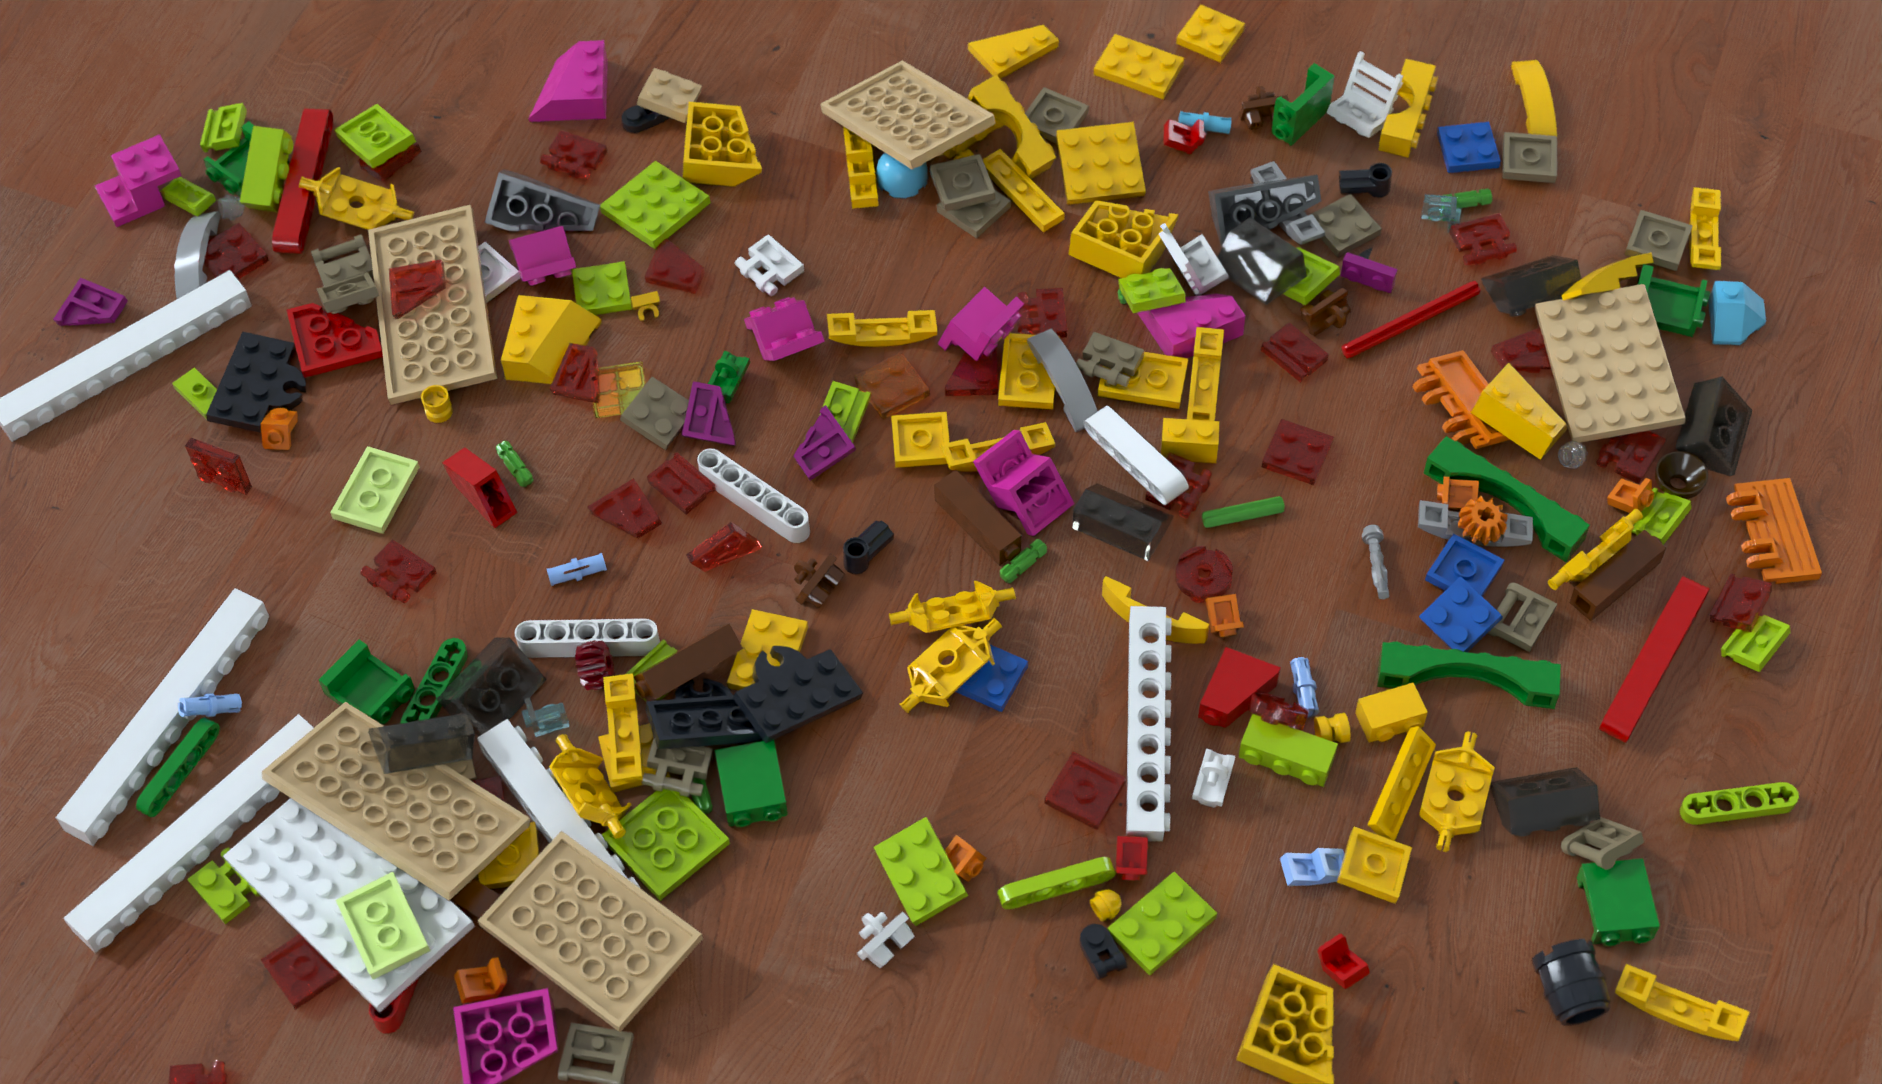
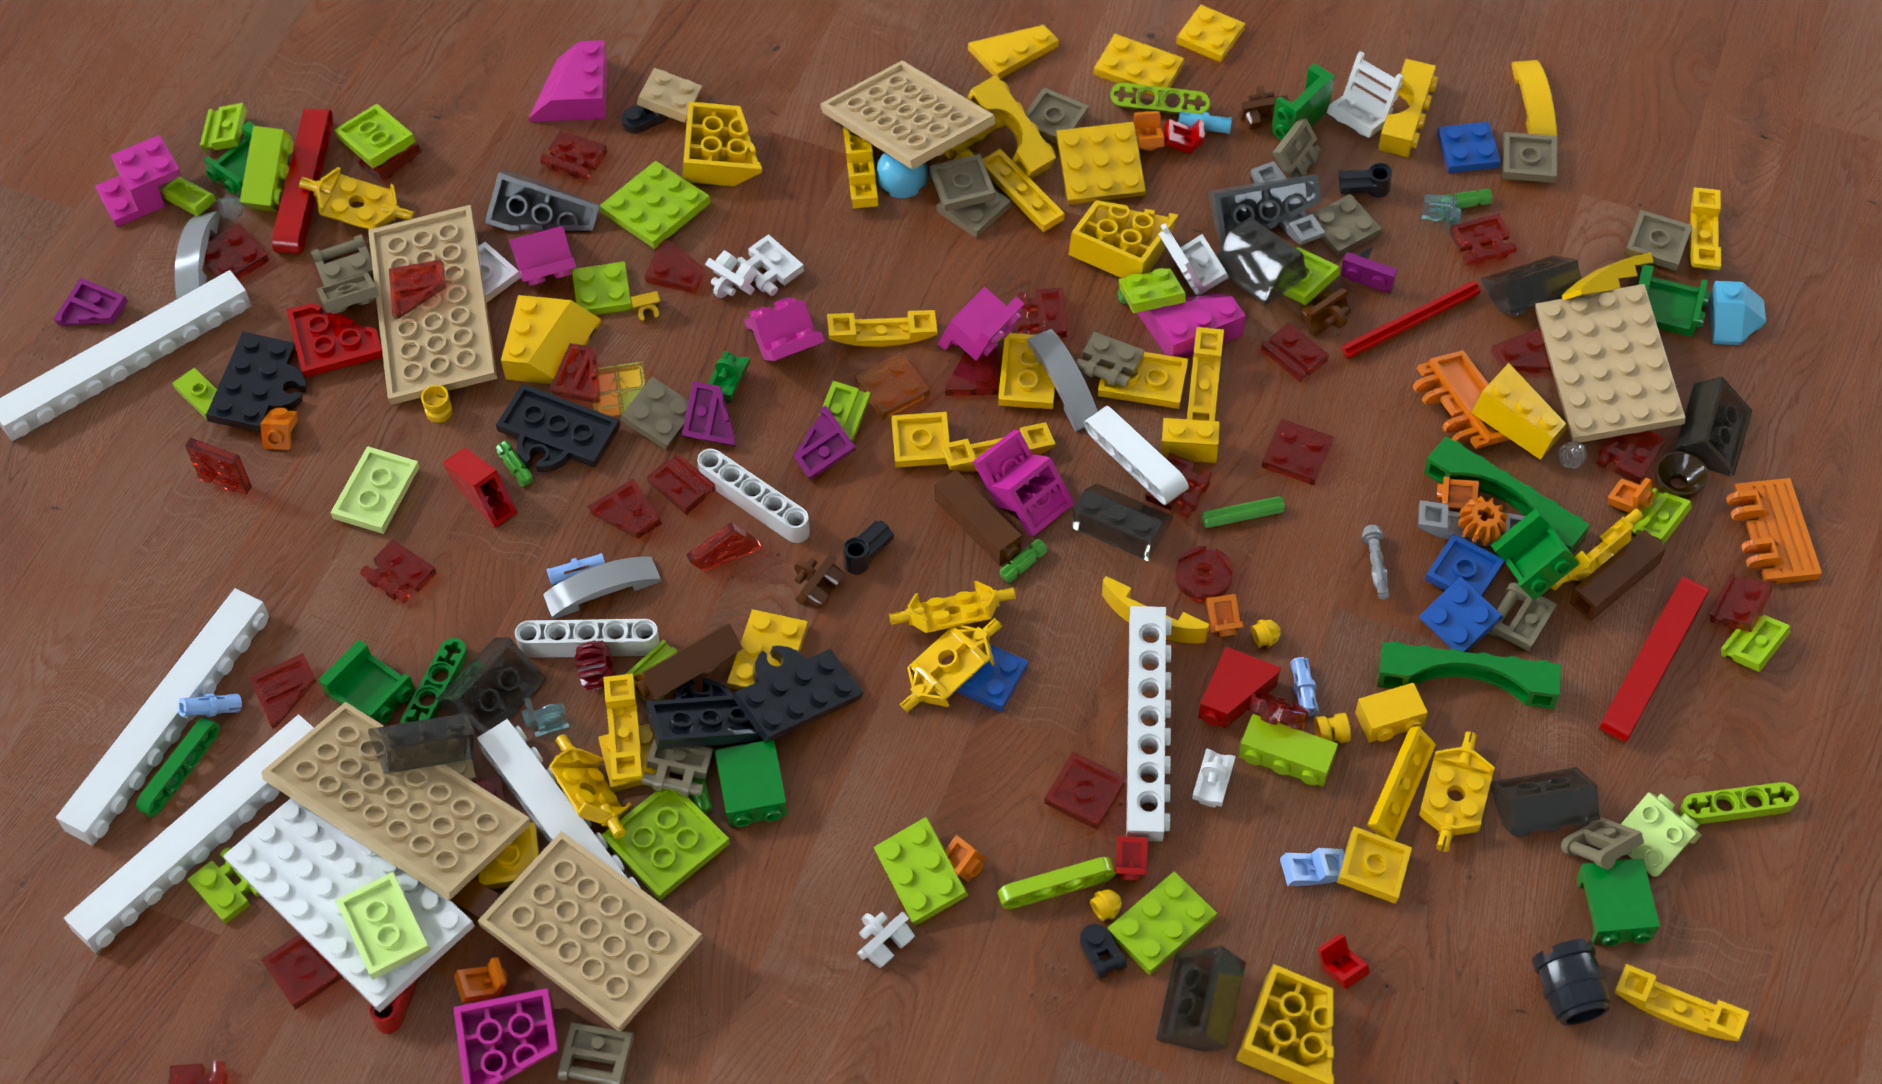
none -> clear red wing [248,653,316,729]
none -> black plate [496,384,621,472]
none -> light grey slope [543,557,661,620]
none -> white hips [705,250,757,298]
none -> lime beam [1110,83,1210,115]
none -> orange bracket [1134,111,1164,151]
none -> clear smoke slope [1156,946,1246,1052]
none -> yellow plate [1251,619,1280,648]
none -> dark tan plate [1273,118,1321,178]
none -> green panel [1491,508,1580,600]
none -> yellowish green bracket [1621,792,1702,877]

